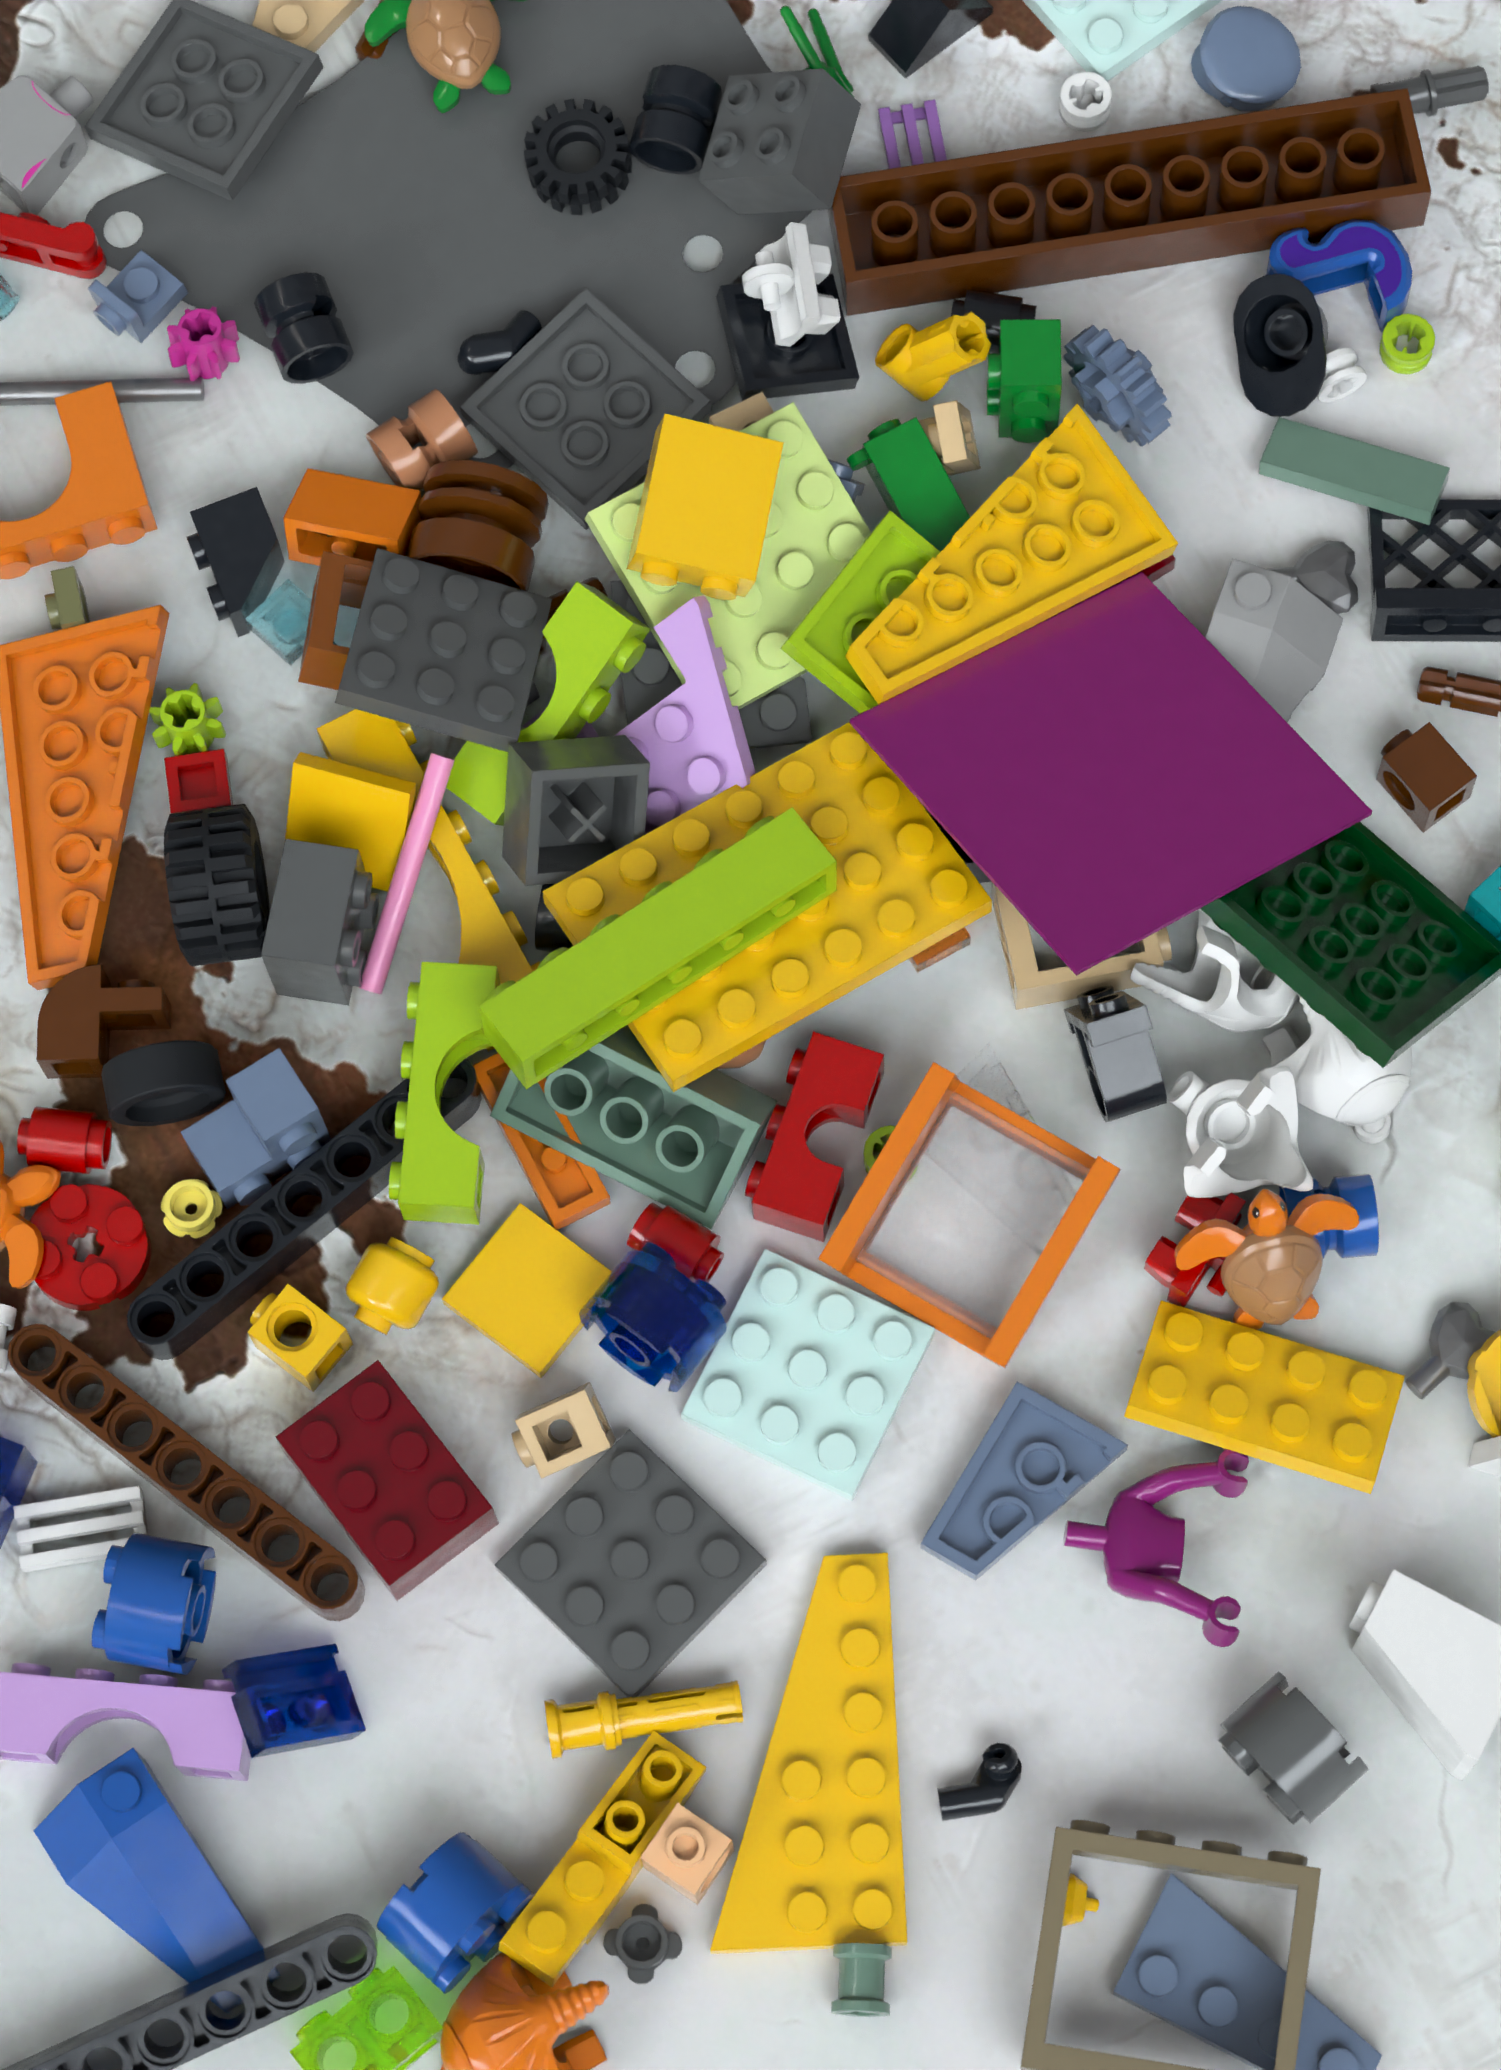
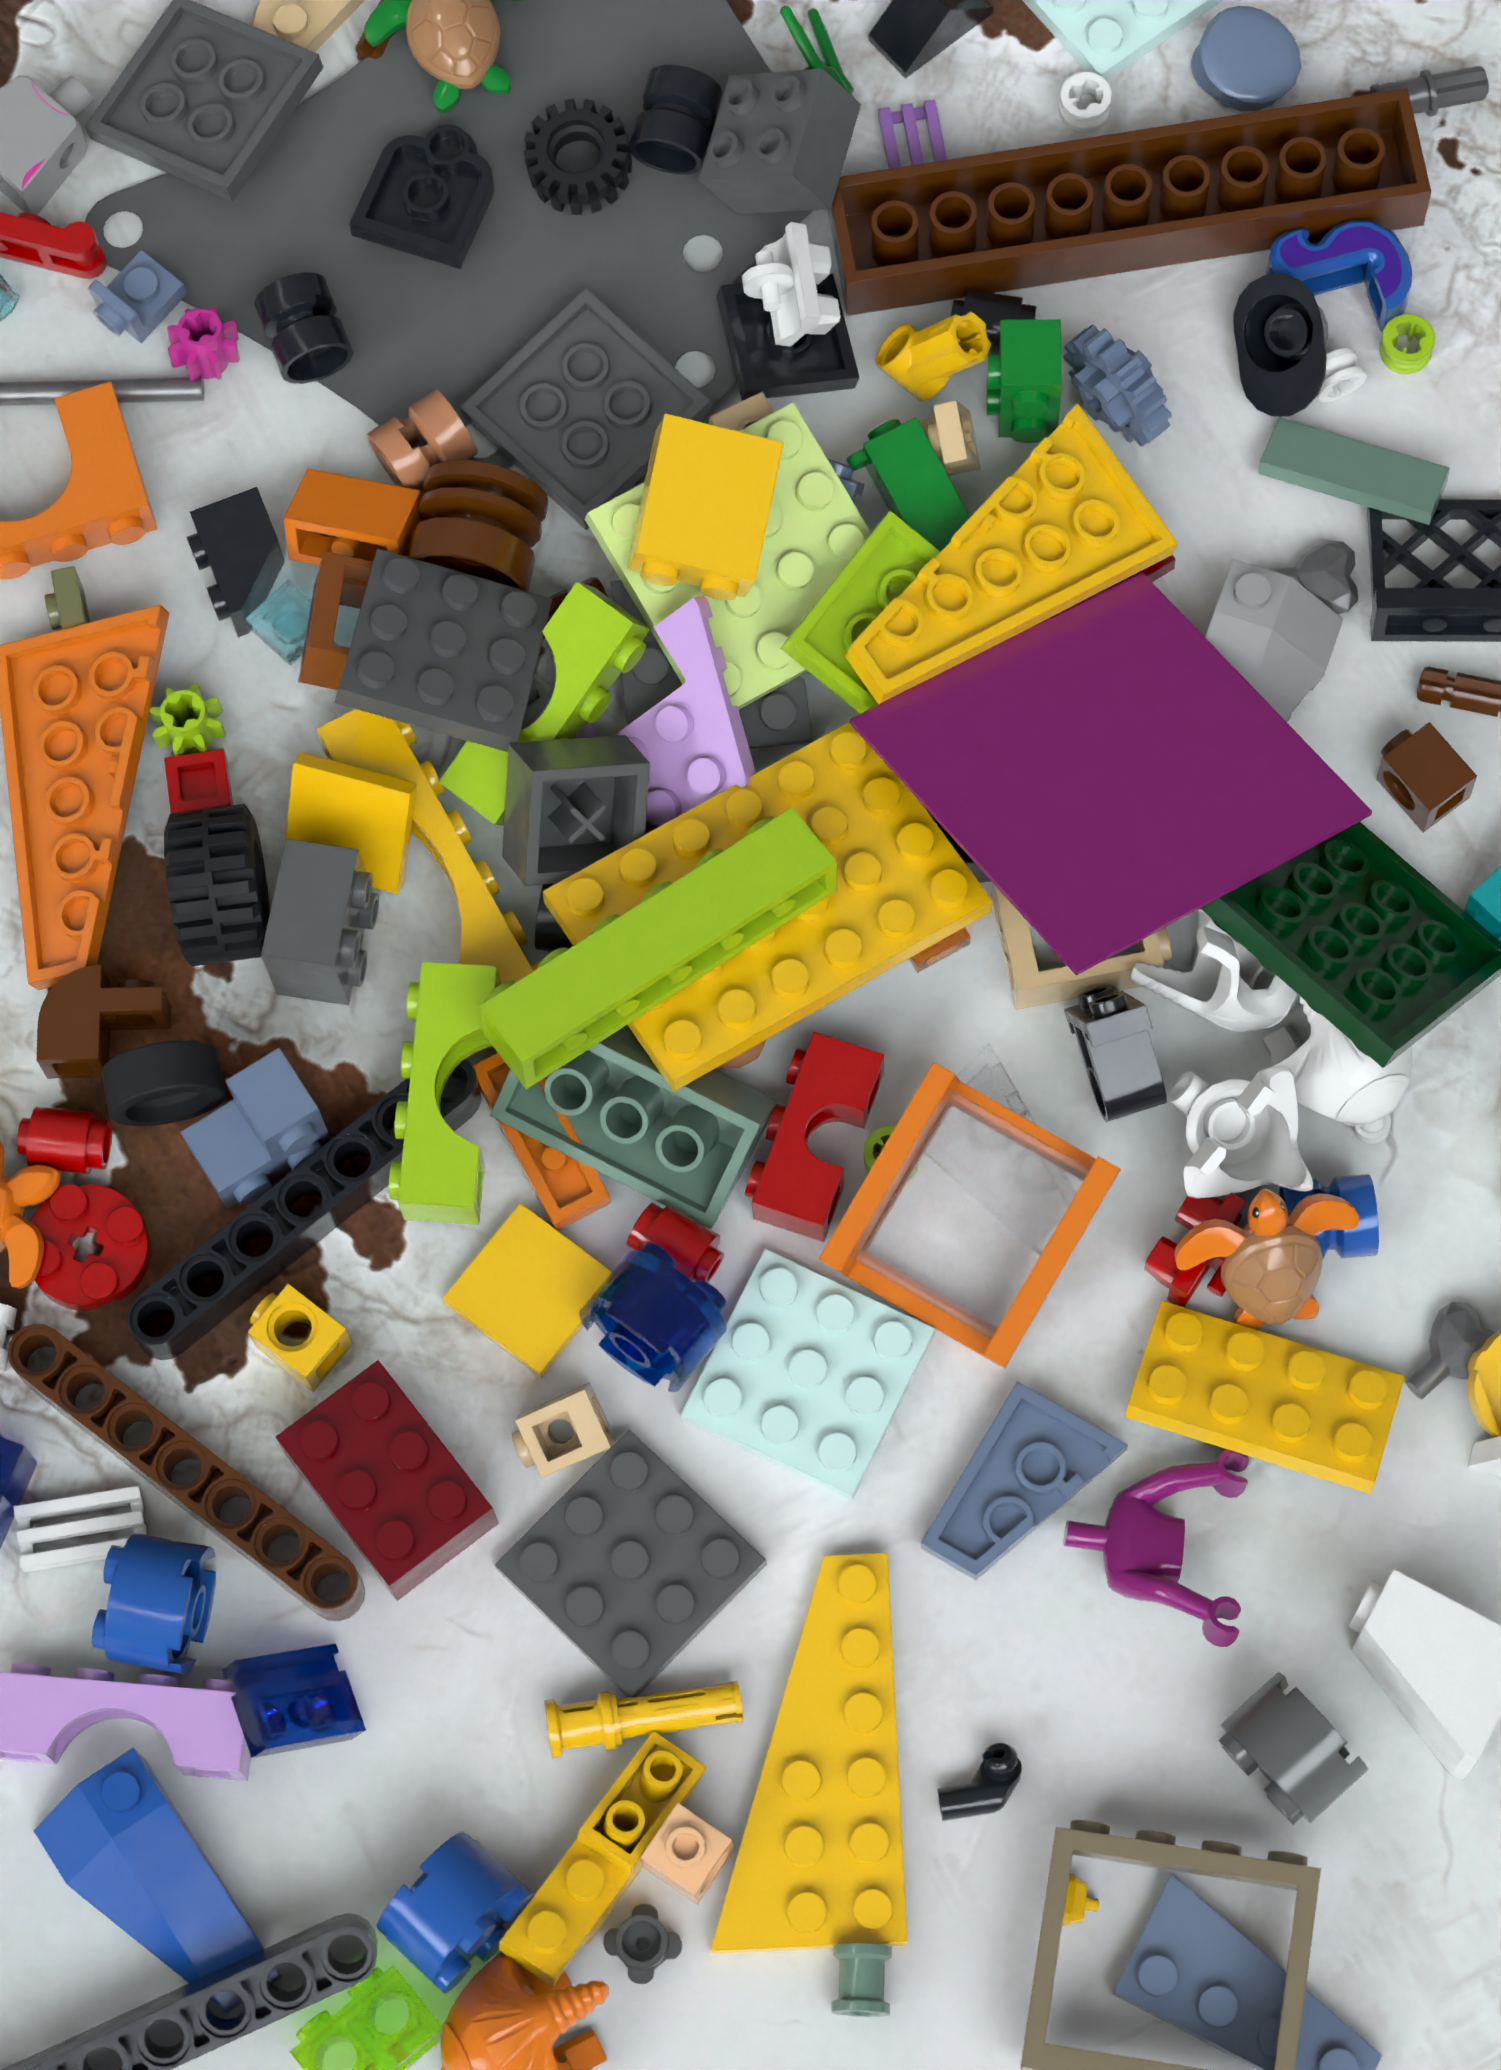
light yellow plate [161,1179,223,1239] -> none
yellow head [345,1237,439,1335] -> none
bright pink bar [359,753,454,994] -> none
black arm [457,310,542,375] -> none
none -> black plate [350,125,494,269]

